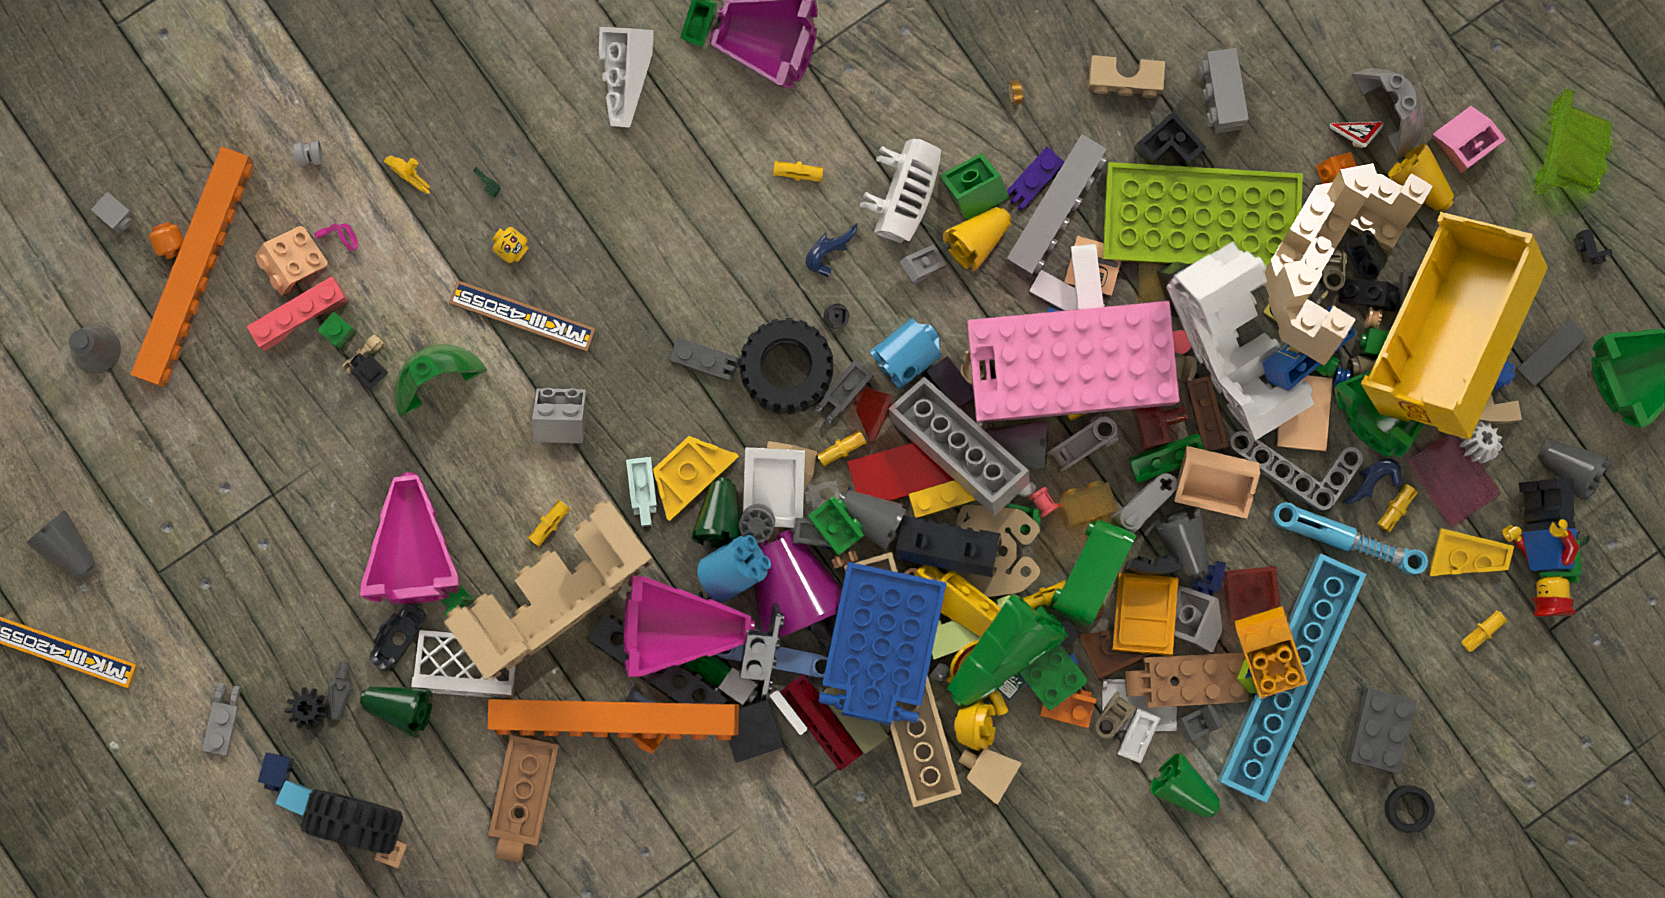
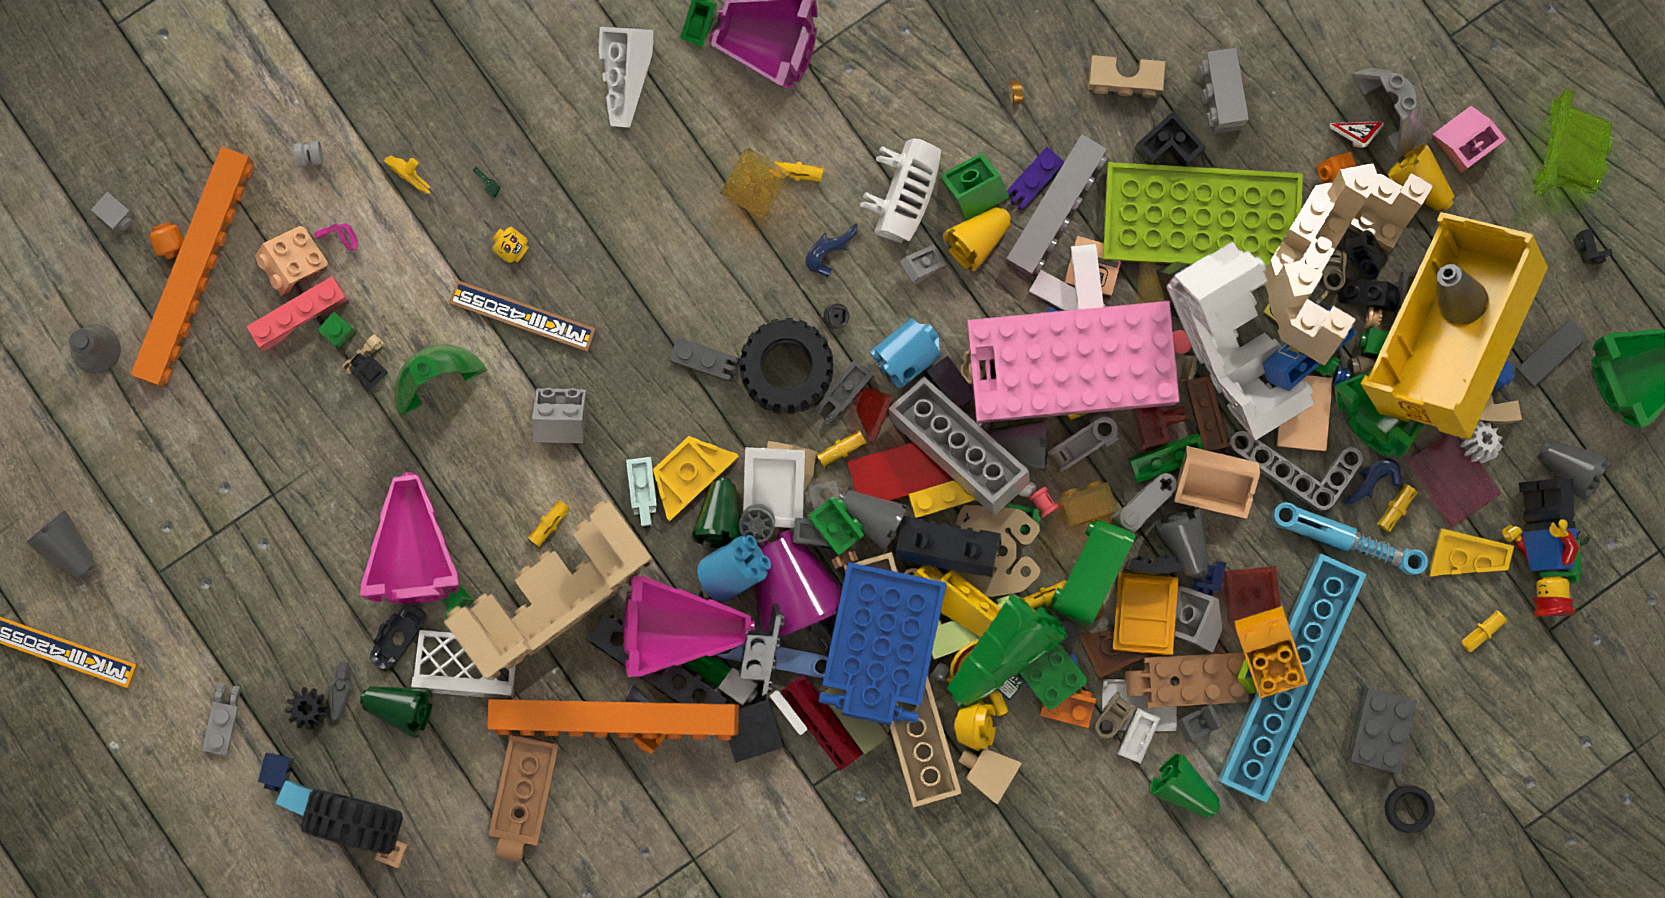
none -> clear yellow brick [720,148,791,219]
none -> dark grey cone [1437,264,1488,324]

